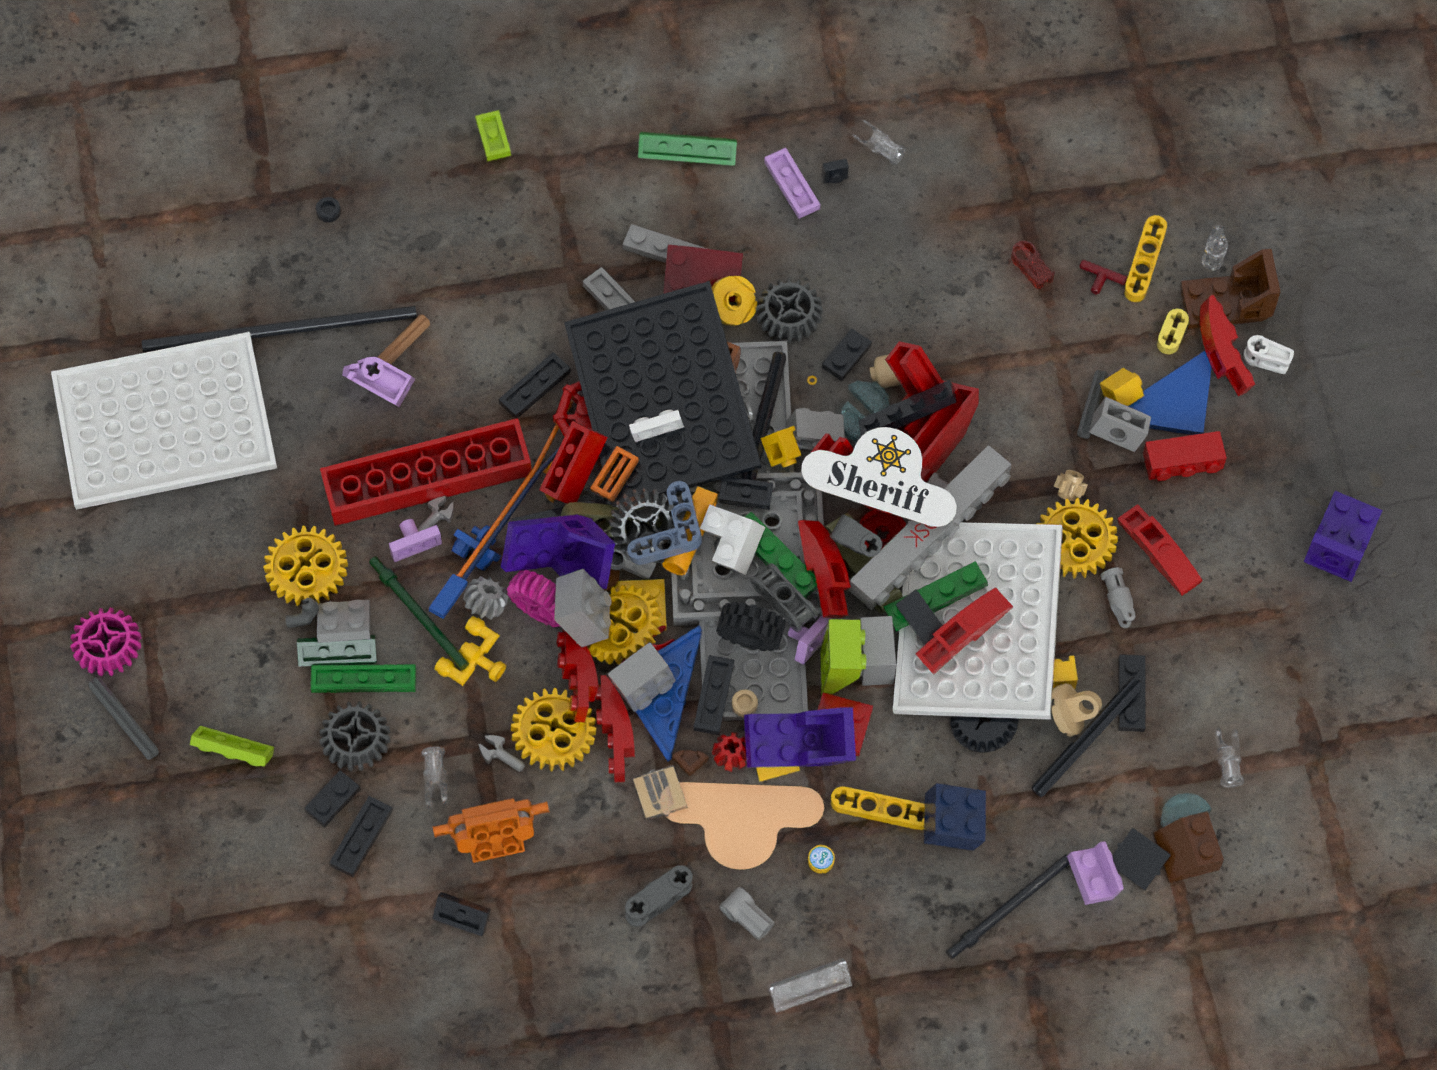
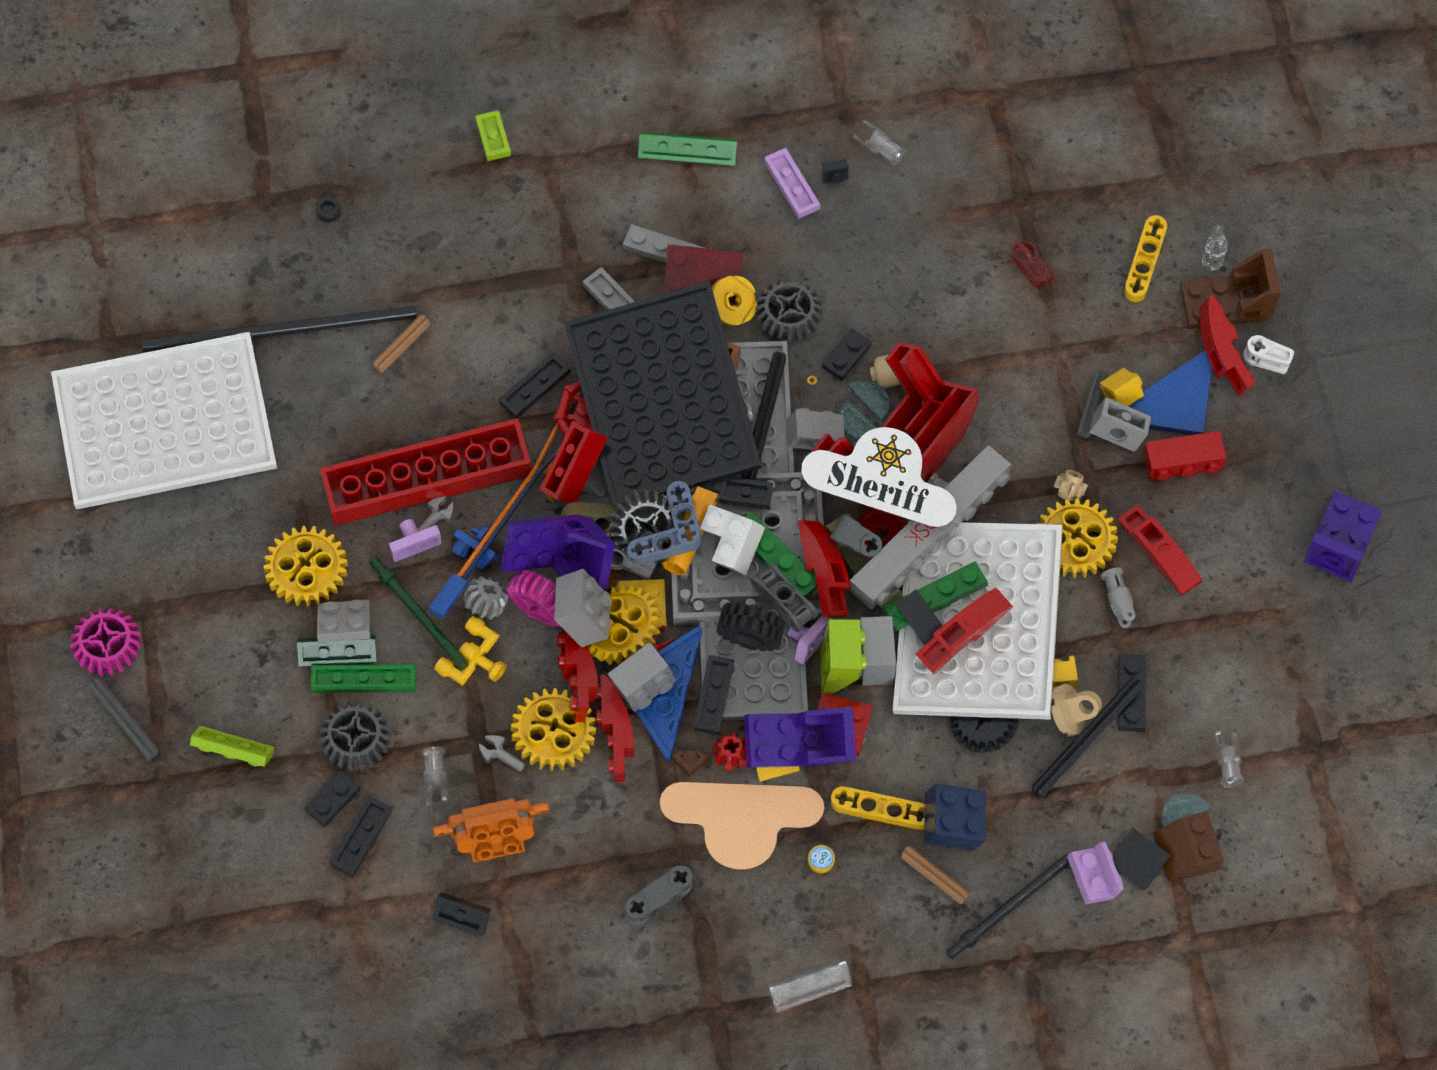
dark grey arm [286,598,319,628] -> none
lavender piece [342,357,415,407] -> none
orange tile [590,446,639,503] -> none
white plate [629,410,684,442] -> none
piece [632,765,688,821] -> none
light grey piece [719,887,774,941] -> none
tan tile [732,690,758,717] -> none
yellow brick [760,426,801,468] -> none
black plate [858,380,957,437] -> none
dark red piece [1079,259,1128,295] -> none
light yellow beam [1157,309,1189,355] -> none
none -> medium nougat axle [901,846,969,904]

